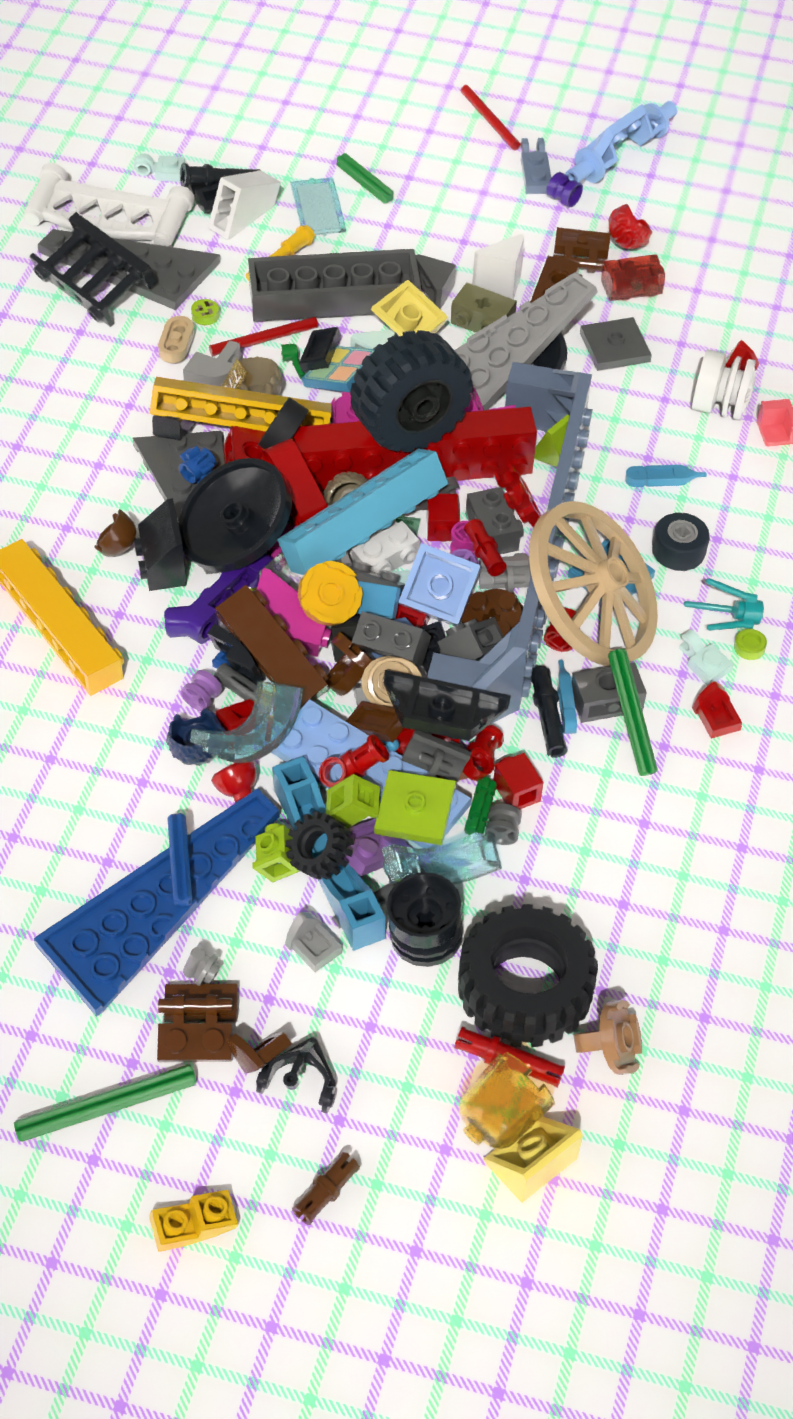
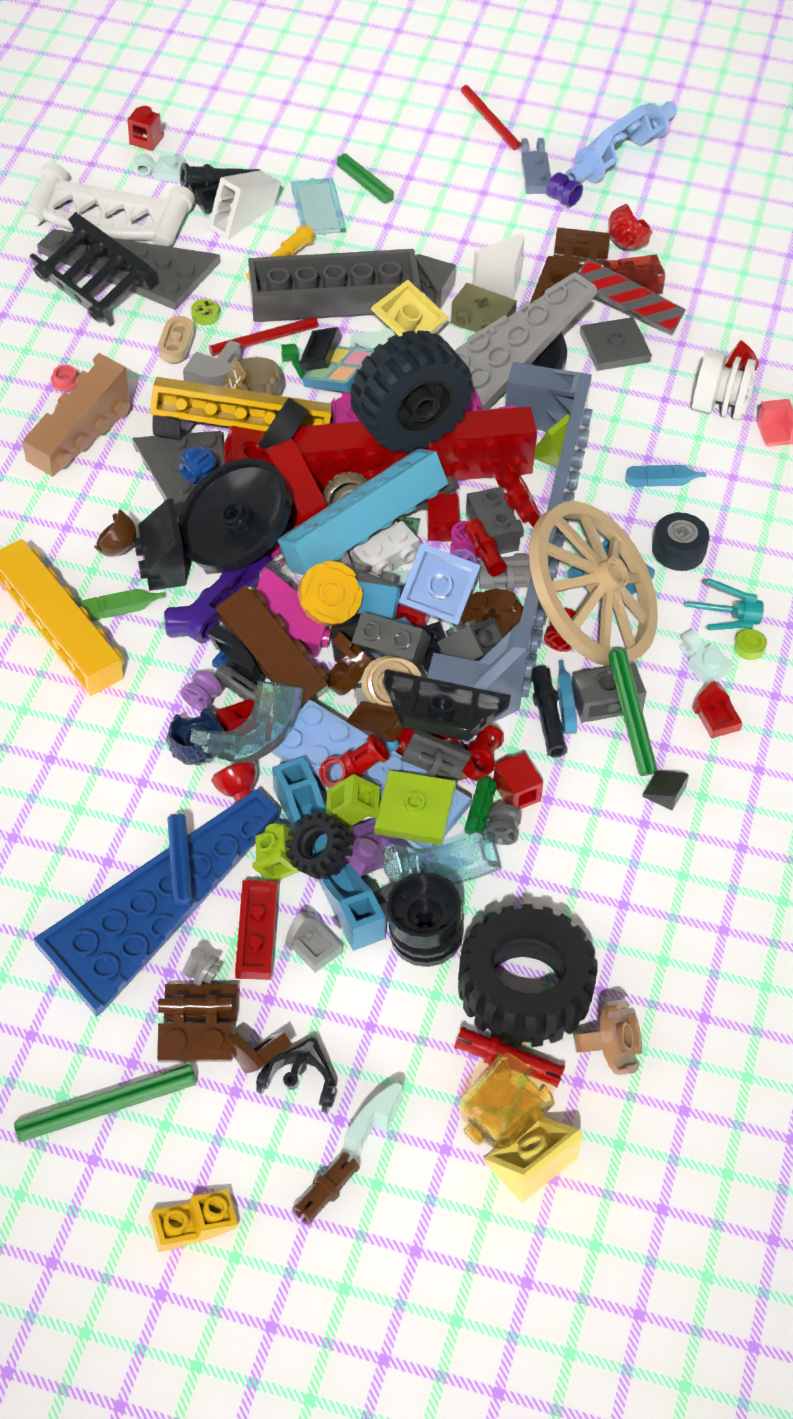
none -> medium nougat wedge [22,352,130,477]
none -> coral plate [51,365,79,391]
none -> bright green piece [79,589,165,621]
none -> red brick [127,105,164,151]
none -> red plate [235,880,278,980]
none -> light aqua slope [344,1082,403,1159]
none -> tile [579,258,686,336]
none -> pearl dark grey slope [642,771,689,811]

